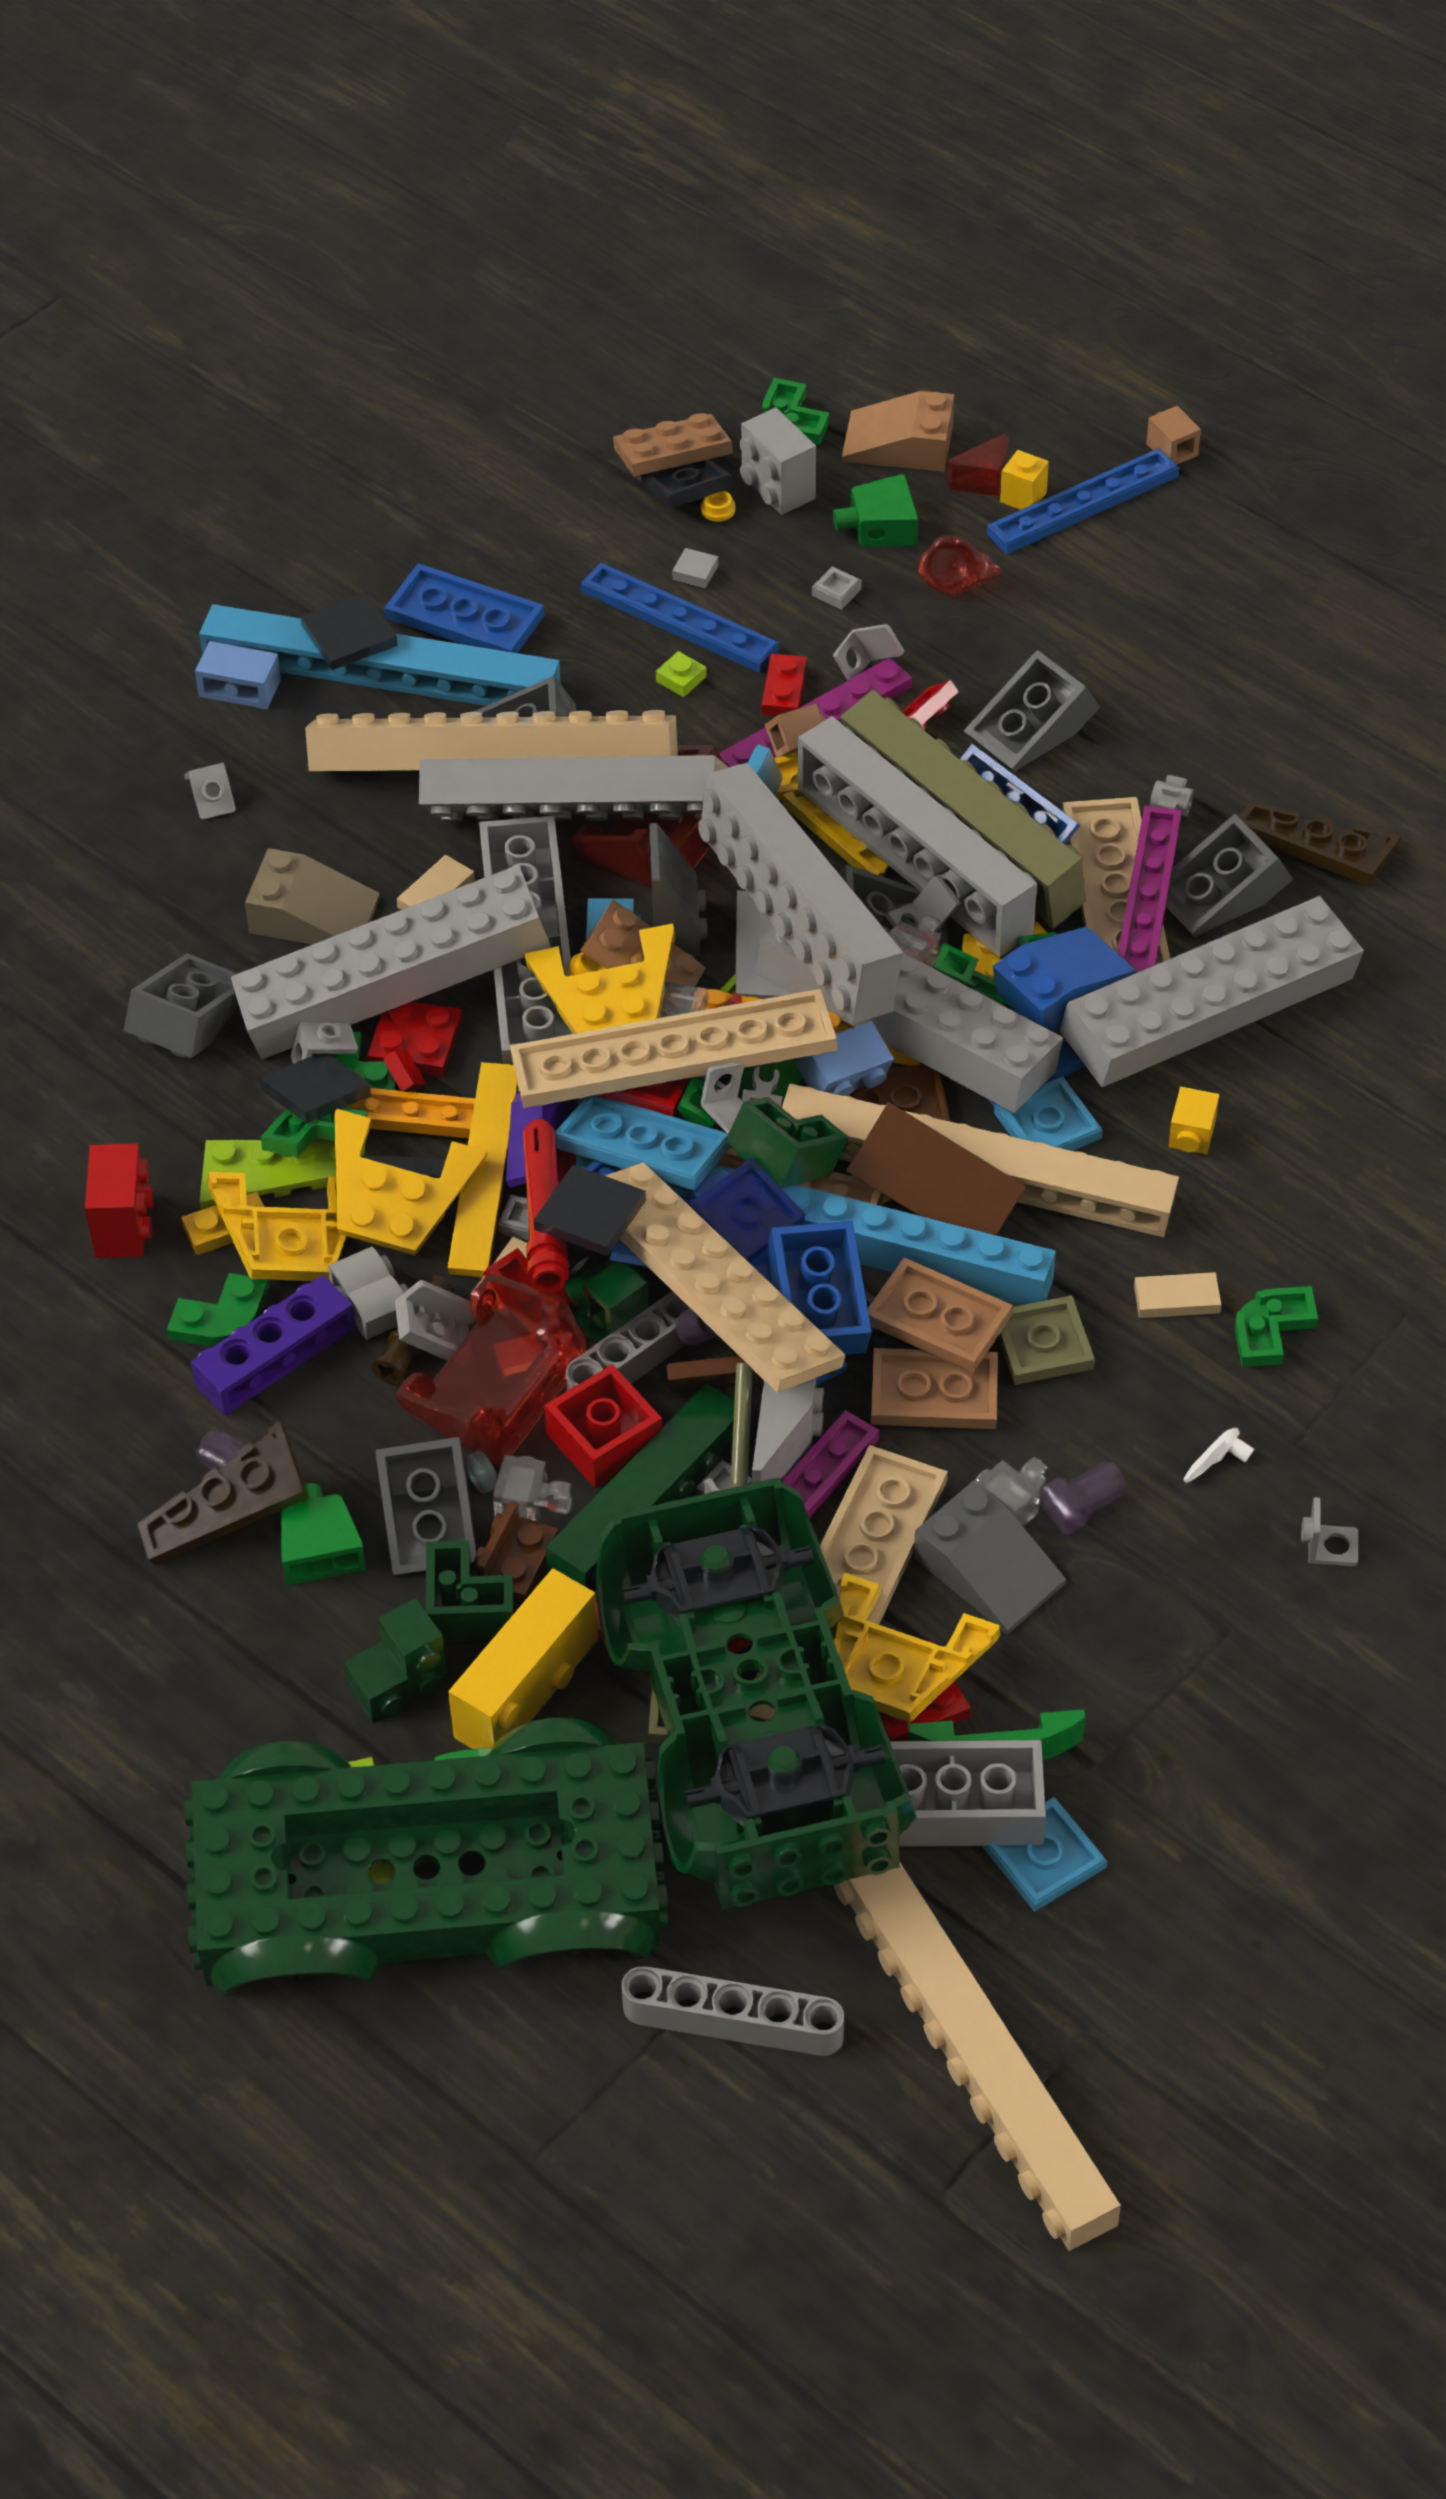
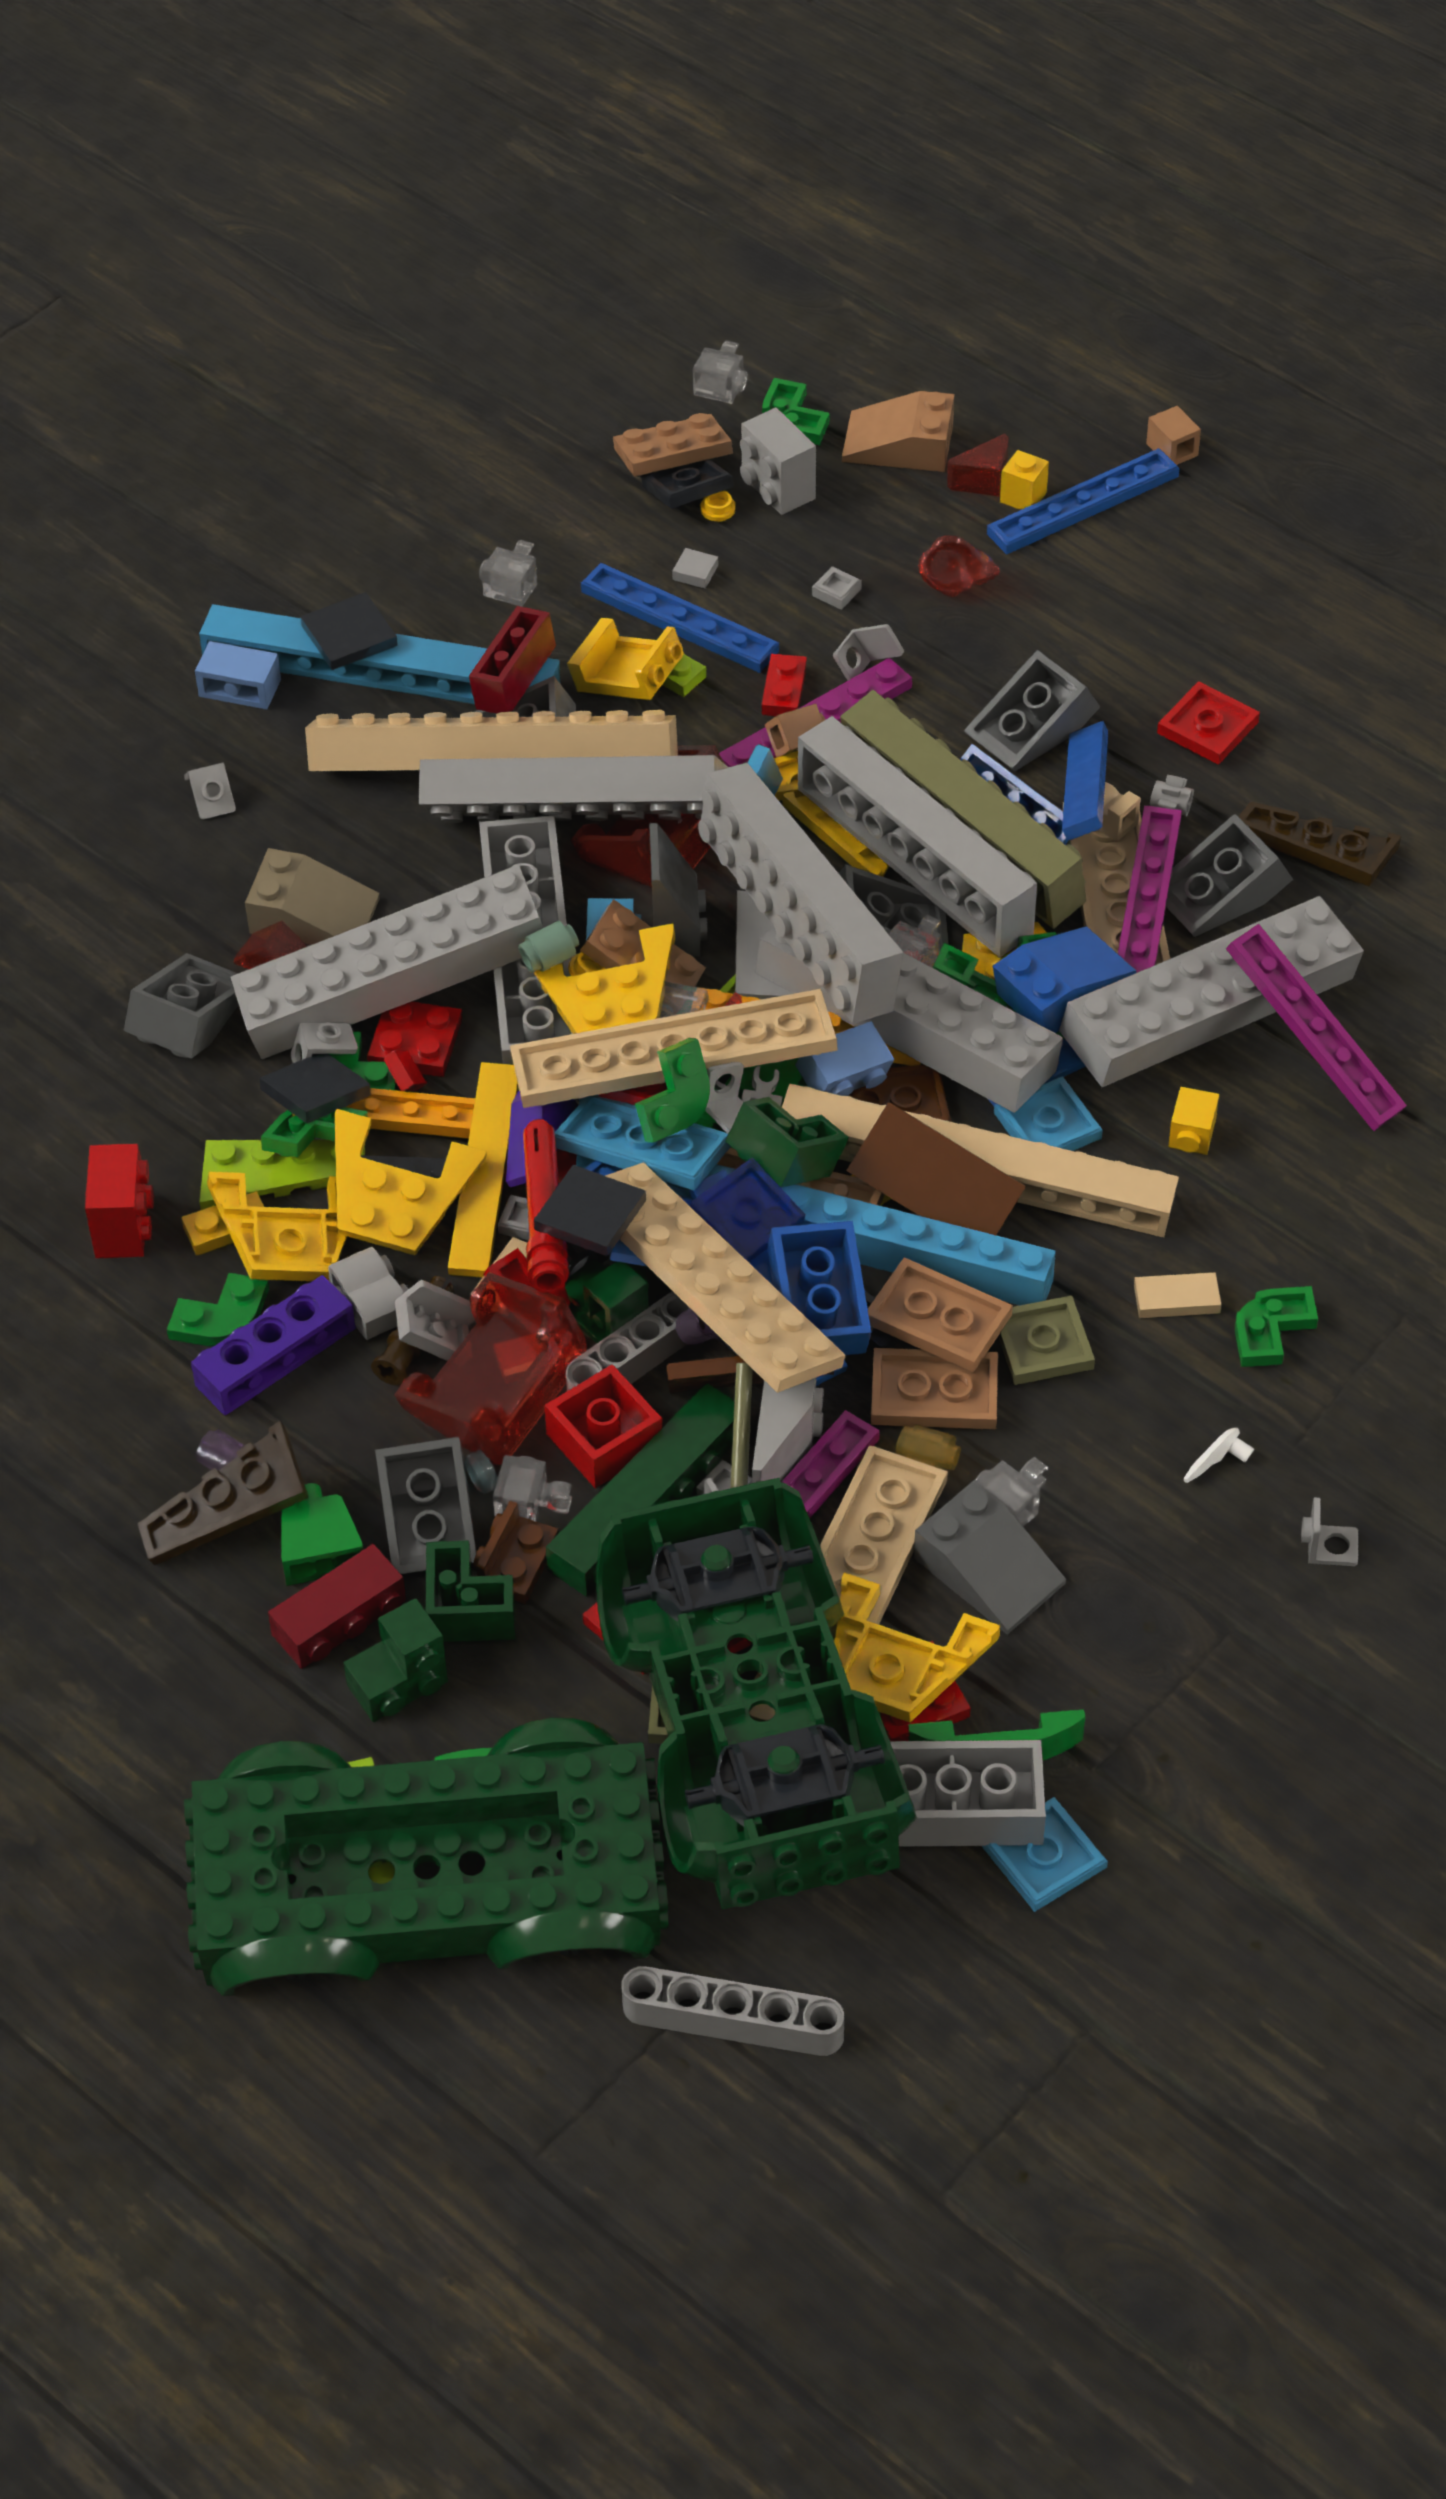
blue plate [384,563,545,653] -> none
tan tile [397,855,475,910] -> none
yellow brick [448,1568,598,1749] -> none
green torso [833,474,918,547] -> none
tan brick [834,1863,1121,2251] -> none
light grey bracket [886,875,960,944] -> none
plate [902,680,958,729] -> none
clear purple piece [1037,1461,1127,1534] -> none
none -> clear red slope [234,921,307,969]
none -> dark red brick [268,1544,407,1669]
none -> dark red brick [469,606,556,714]
none -> clear brick [479,540,537,607]
none -> sand green brick [518,921,579,973]
none -> yellow panel [567,618,684,700]
none -> green plate [635,1038,710,1143]
none -> clear brick [693,340,747,404]
none -> clear yellow brick [895,1425,961,1471]
none -> blue tile [1062,721,1108,840]
none -> tan leg [1099,782,1141,842]
none -> red plate [1157,681,1260,765]
none -> magenta plate [1226,924,1407,1131]

